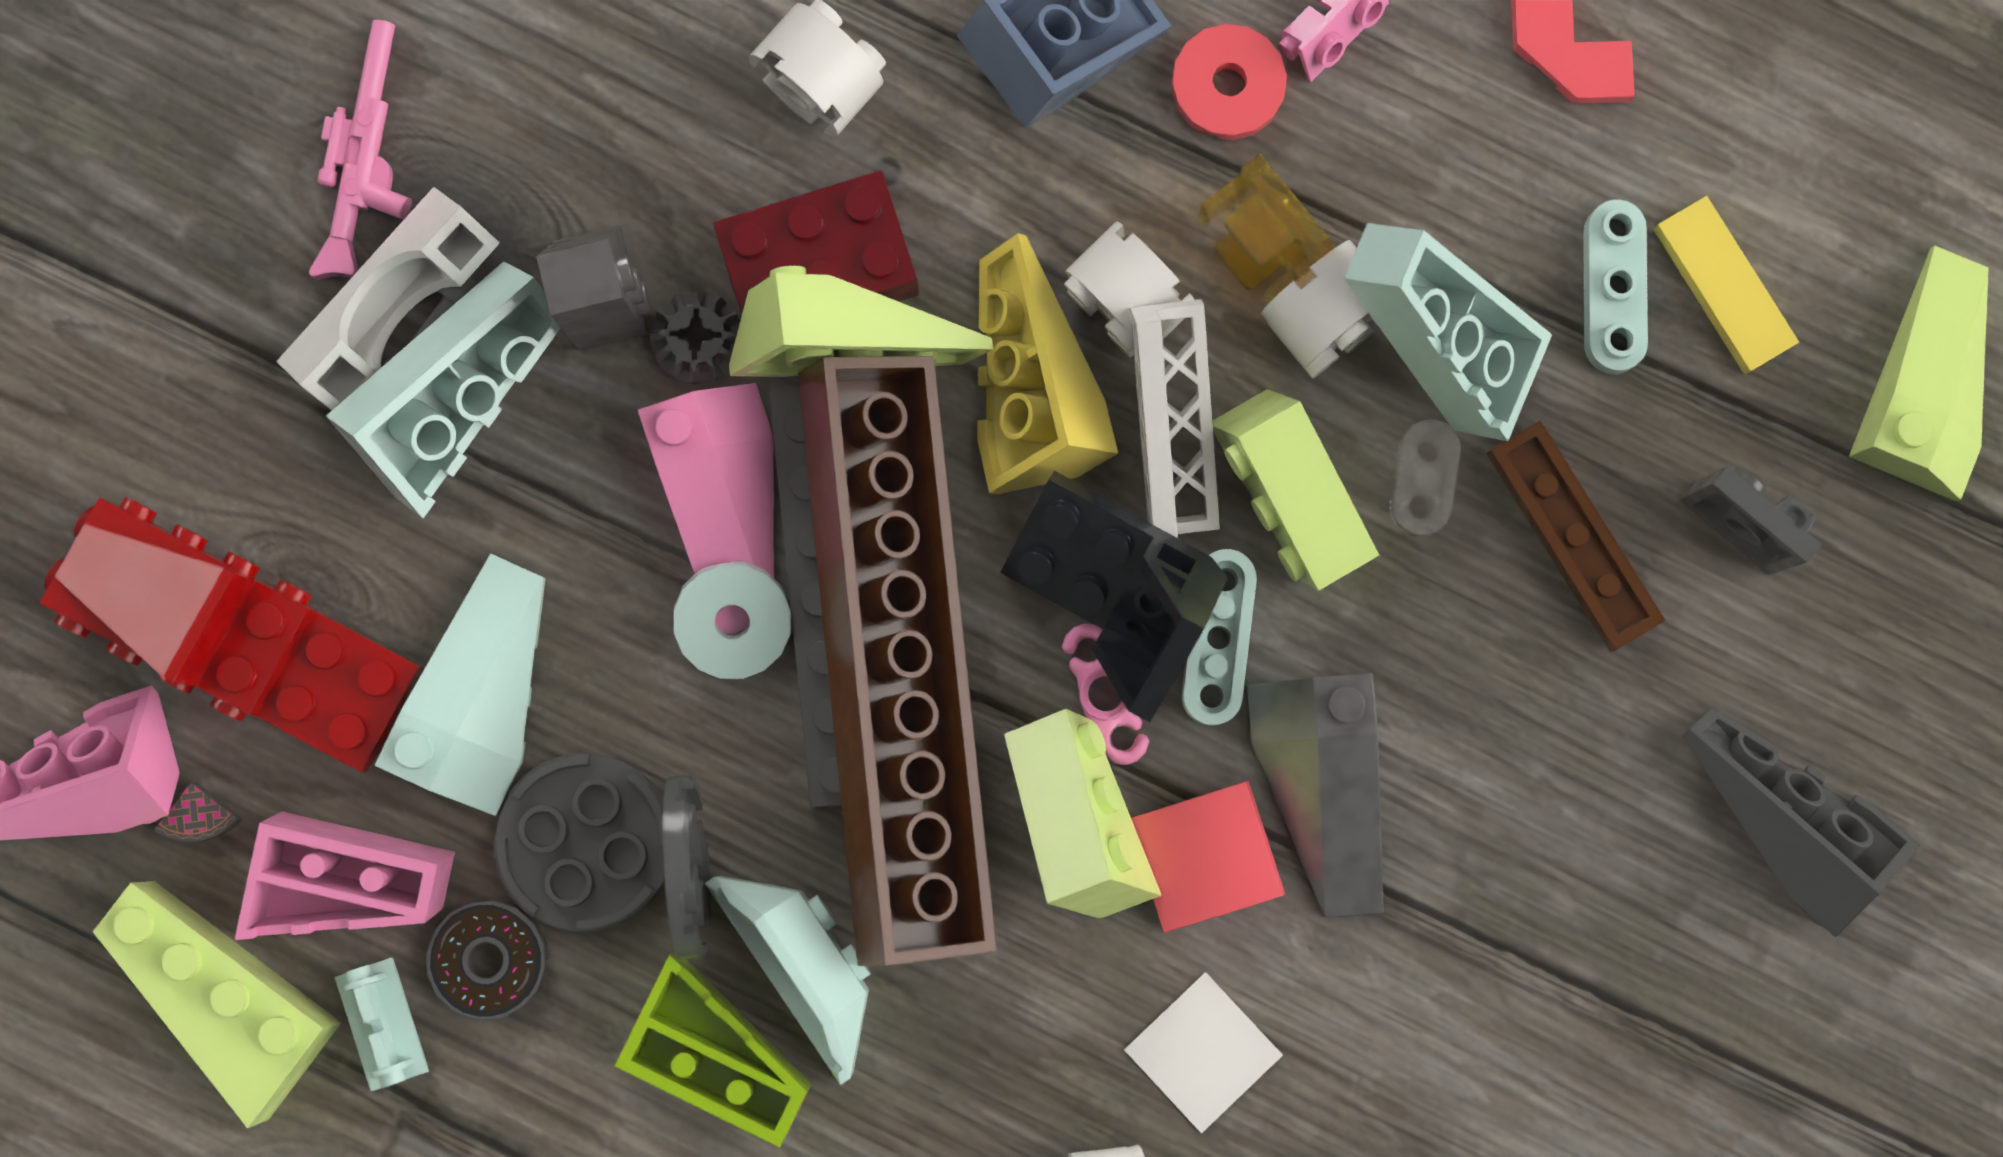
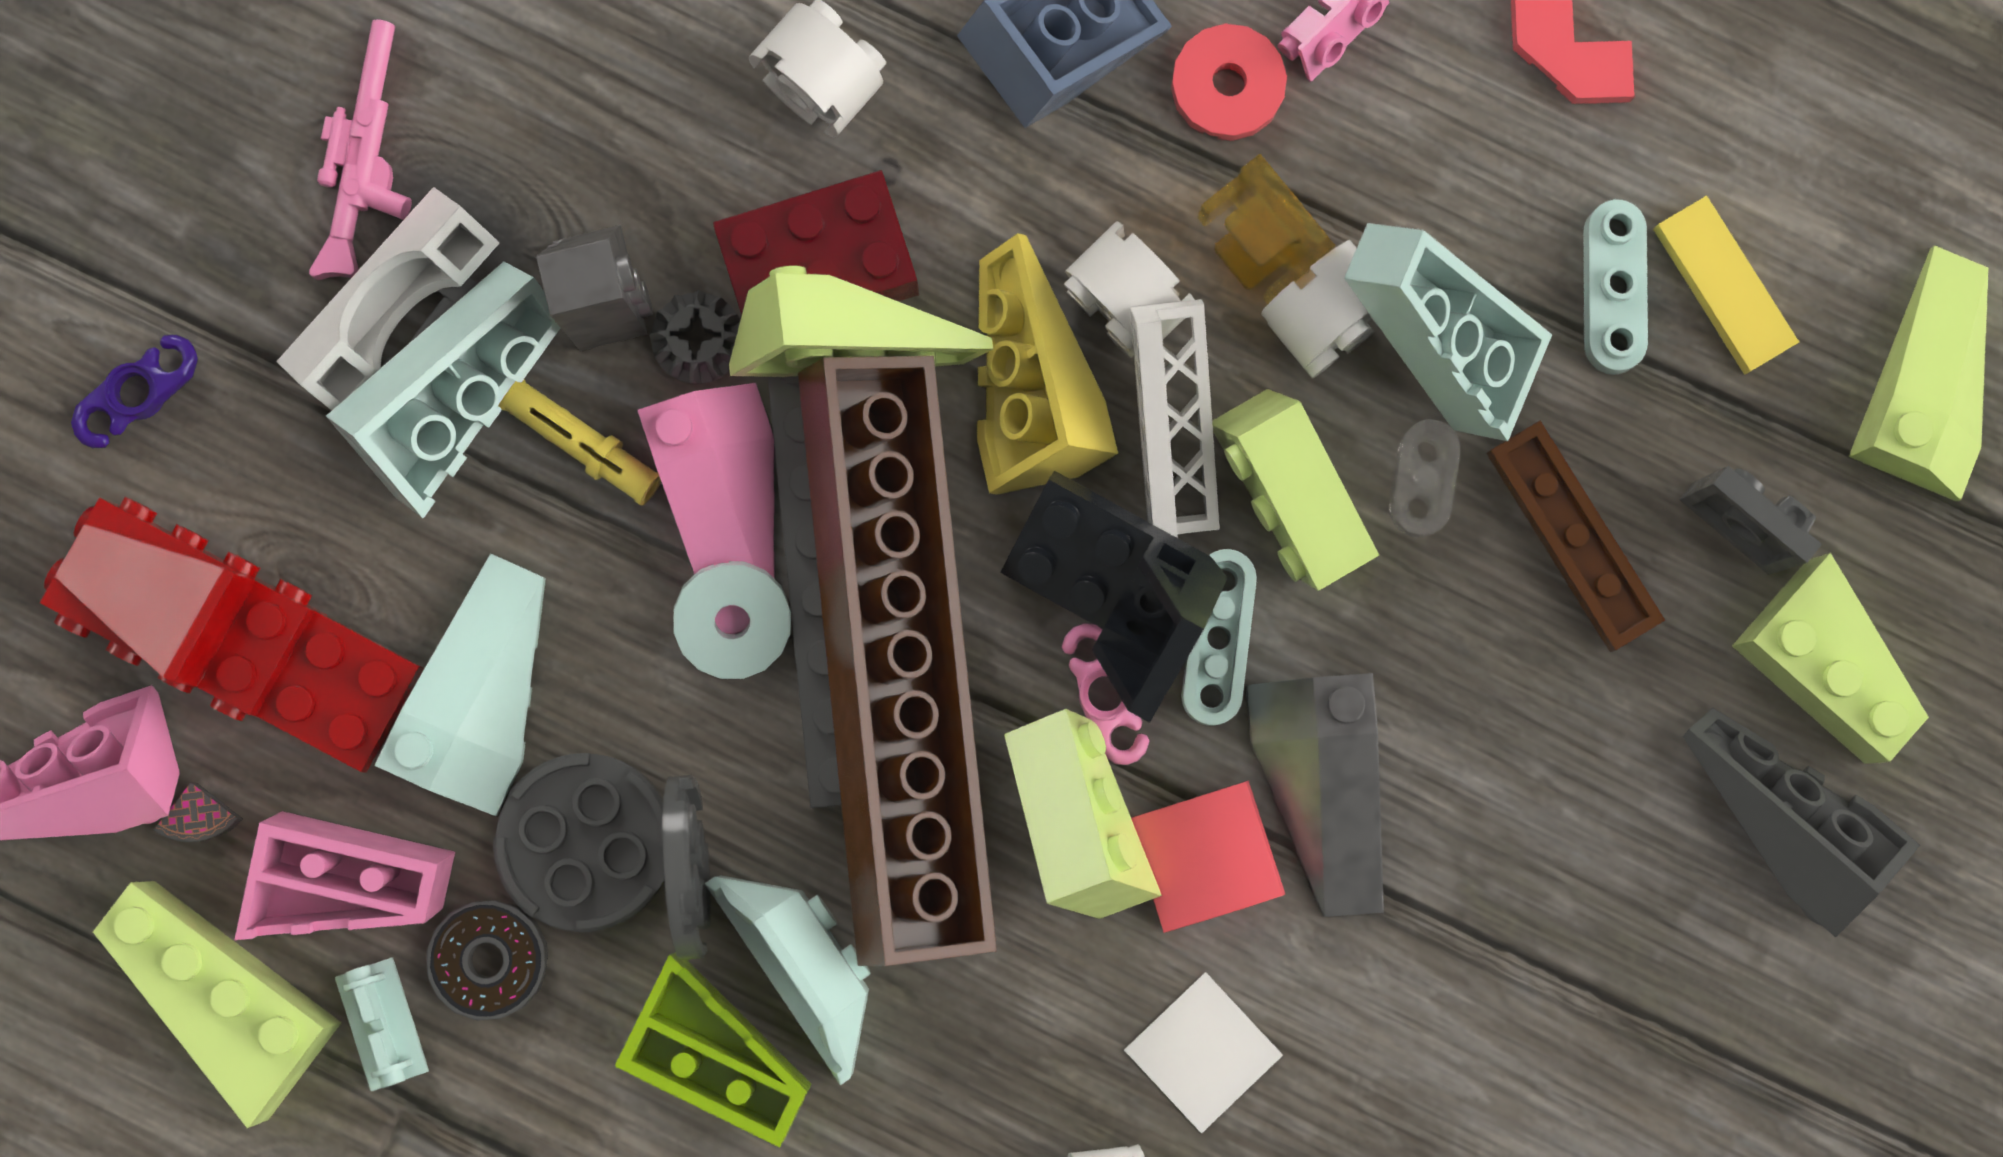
none -> dark purple piece [71,335,198,448]
none -> light yellow pin [498,380,661,506]
none -> yellowish green wedge [1732,553,1929,764]

